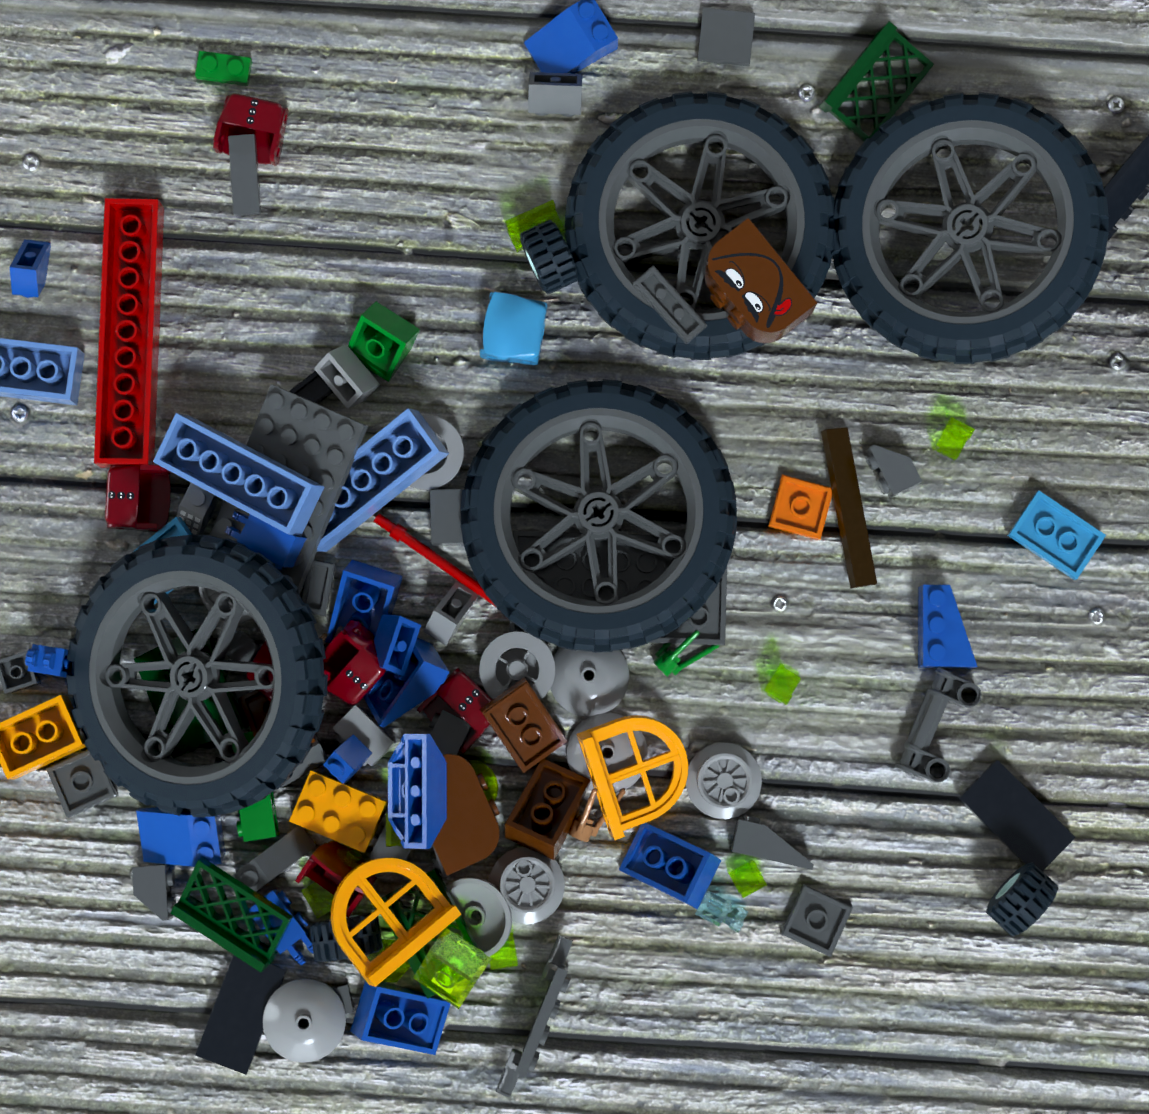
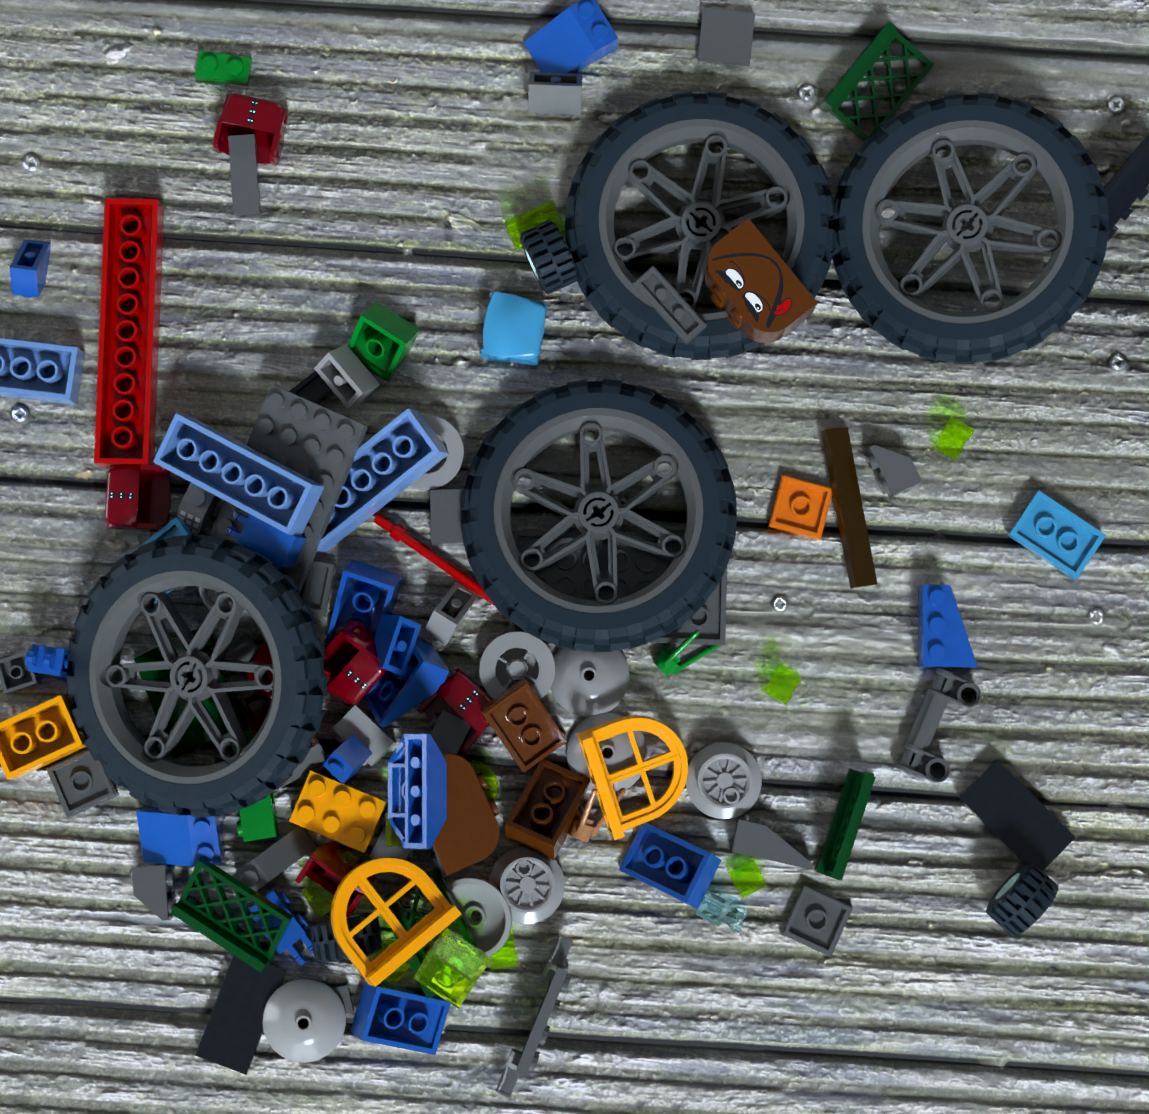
none -> dark green fence [815,768,876,881]

